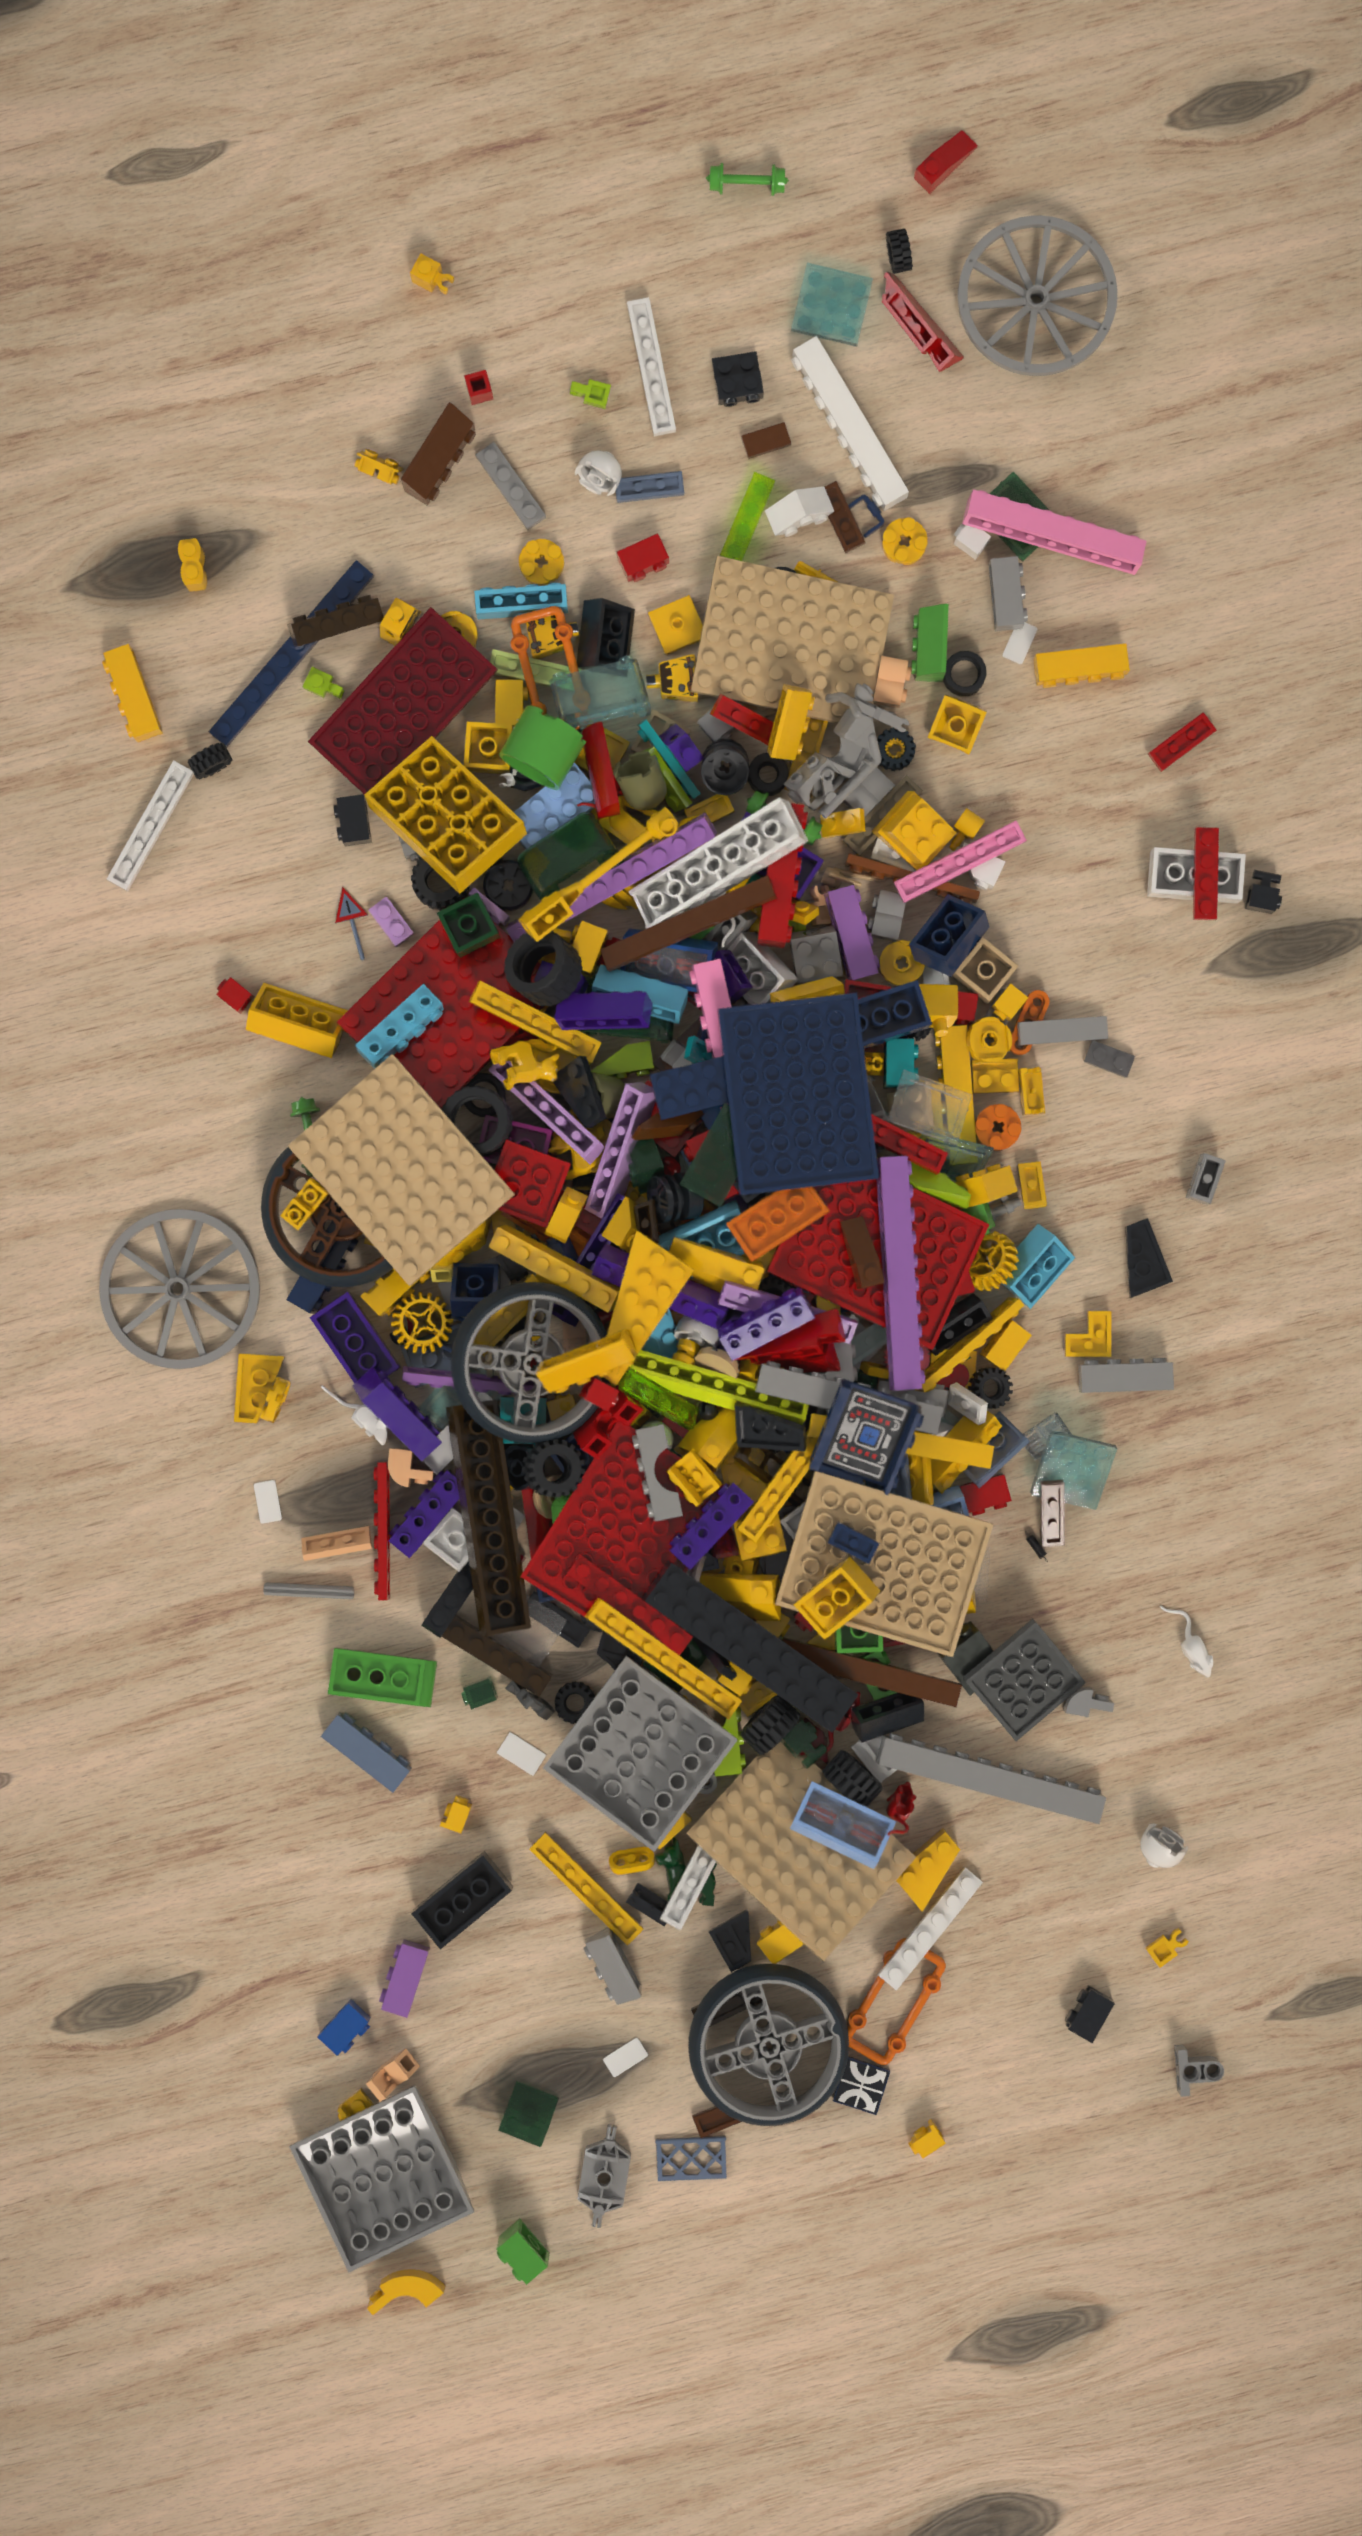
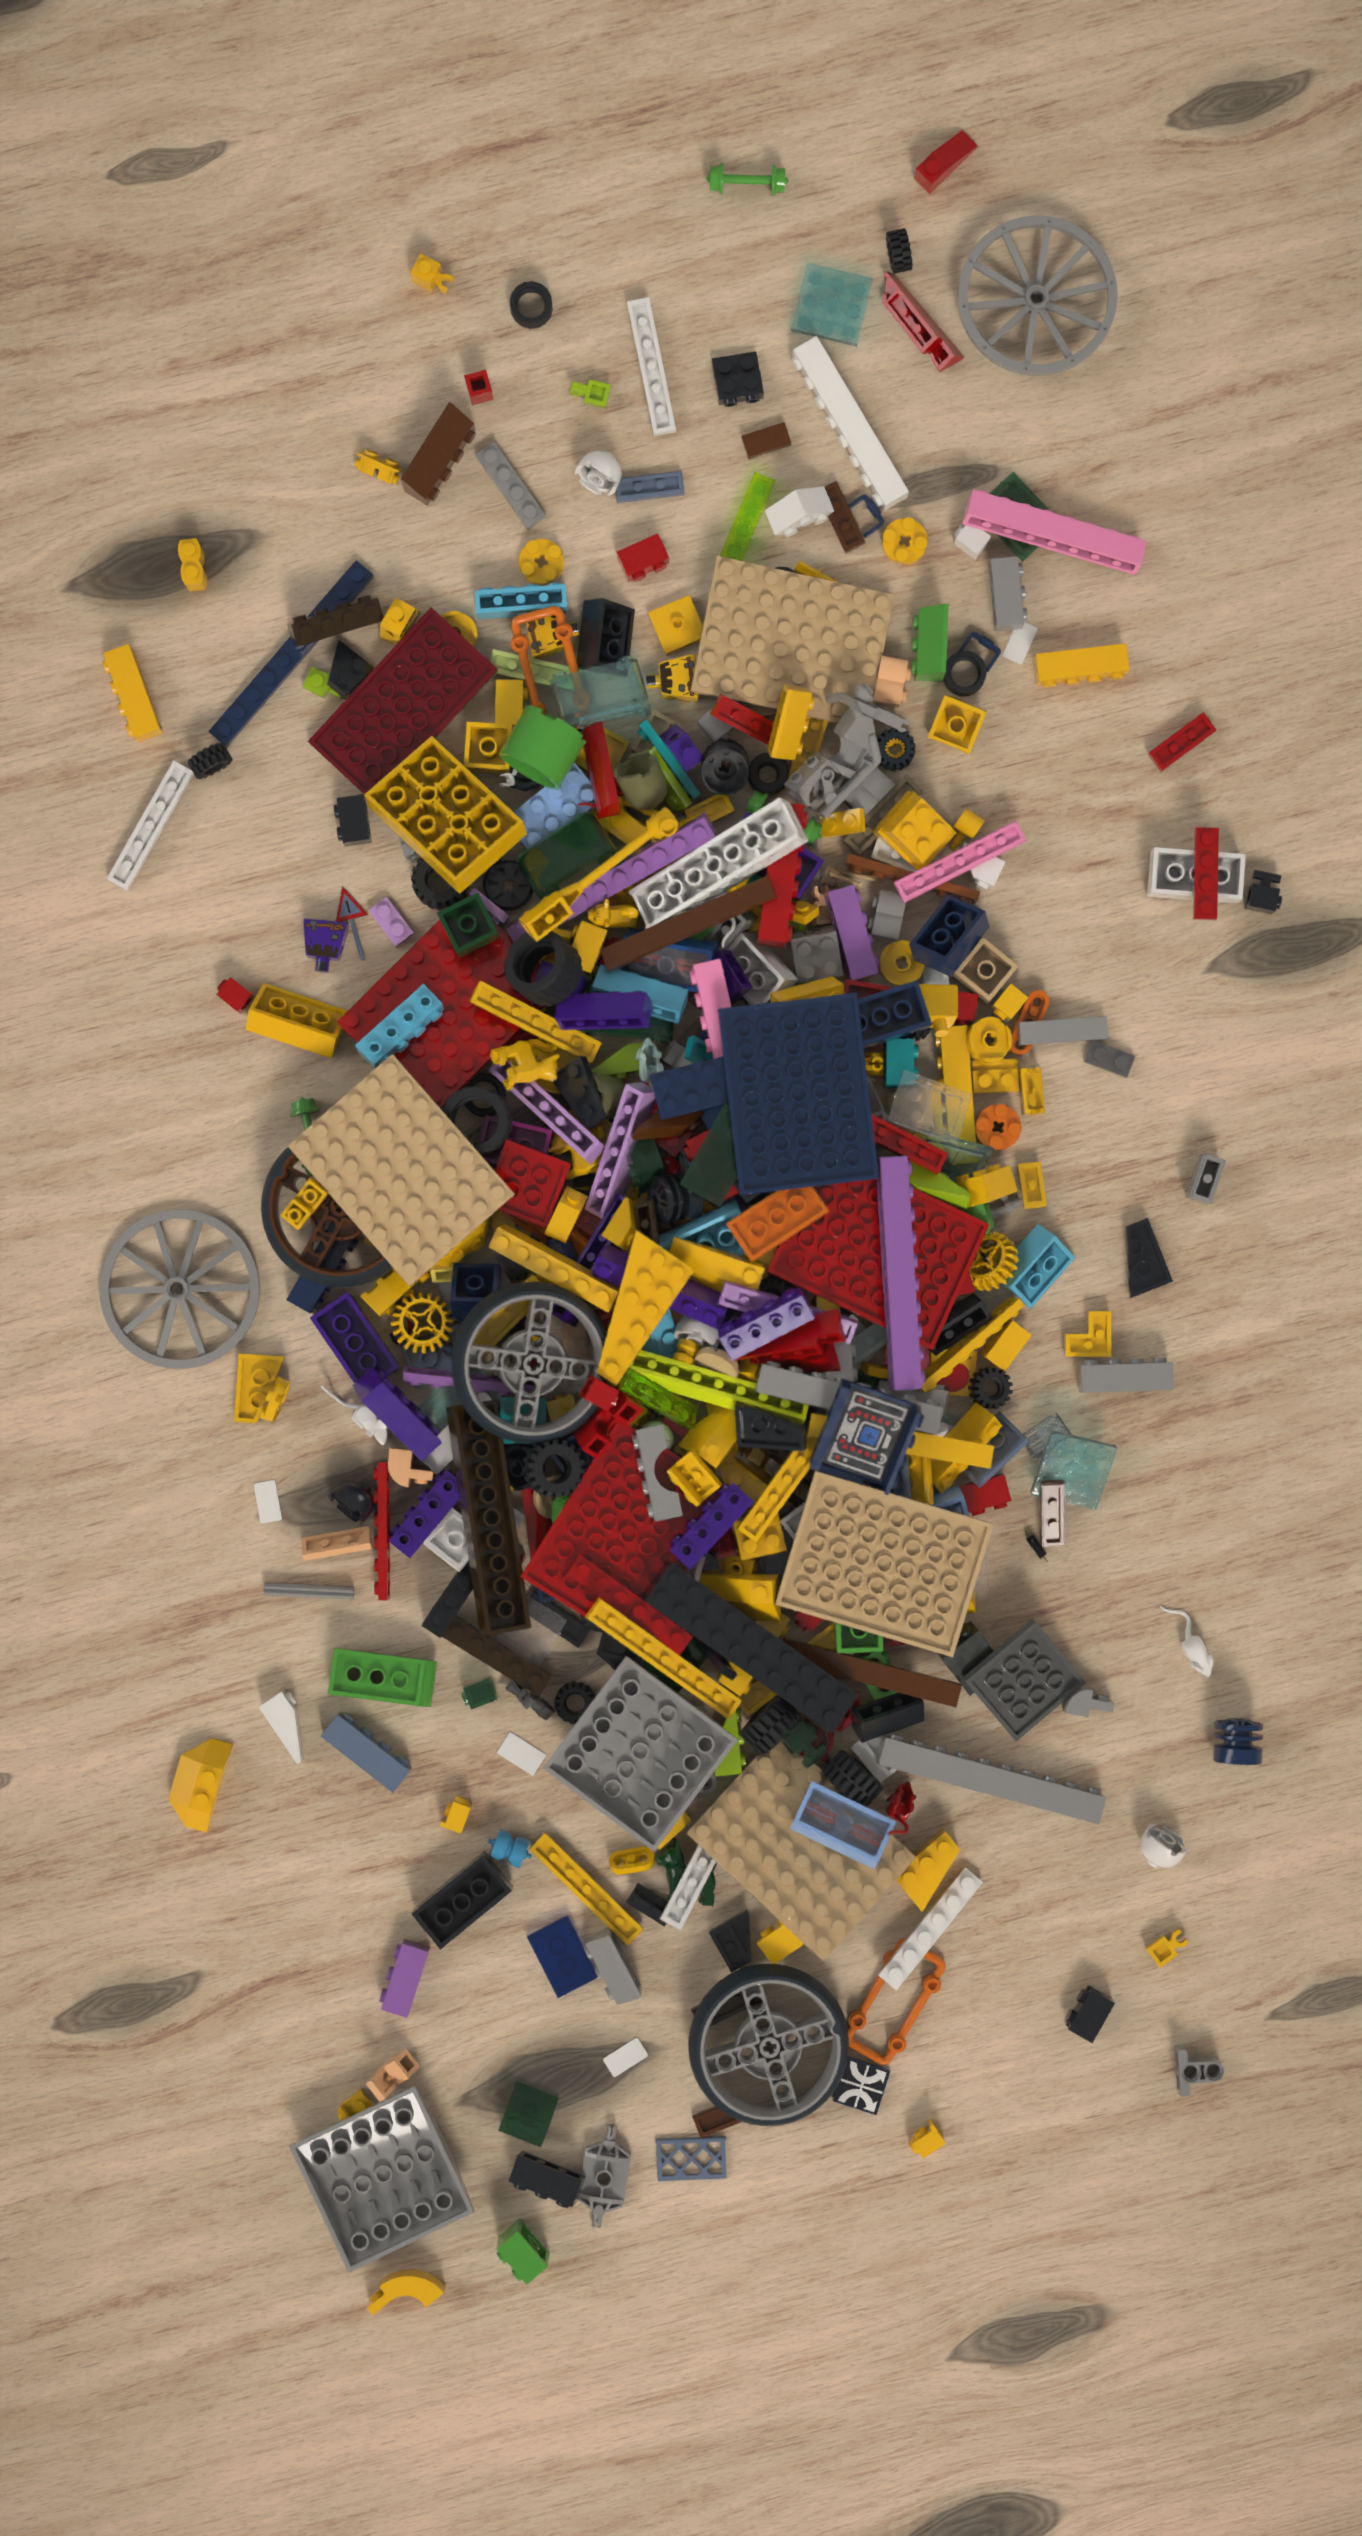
blue brick [317,1999,371,2056] -> none
yellow slope [536,1329,637,1393] -> none
black hinge [698,1402,718,1420] -> none
yellow slope [794,1556,880,1640] -> none
dark blue plate [827,1522,880,1564] -> none
reddish brown slope [840,1216,885,1289] -> none
white plate [948,1382,988,1425] -> none
none -> yellow wedge [168,1738,233,1833]
none -> white slope [259,1689,304,1764]
none -> torso [303,919,349,973]
none -> black wing [327,640,374,699]
none -> black cylinder [328,1480,374,1525]
none -> dark azure wheel [488,1829,532,1869]
none -> black brick [508,2151,586,2208]
none -> black tyre [509,281,553,329]
none -> clear blue tile [527,1914,598,1998]
none -> yellow animal [588,899,640,930]
none -> light aqua animal [635,1037,664,1116]
none -> dark blue piece [958,632,1001,672]
none -> dark blue wheel [1213,1718,1263,1765]

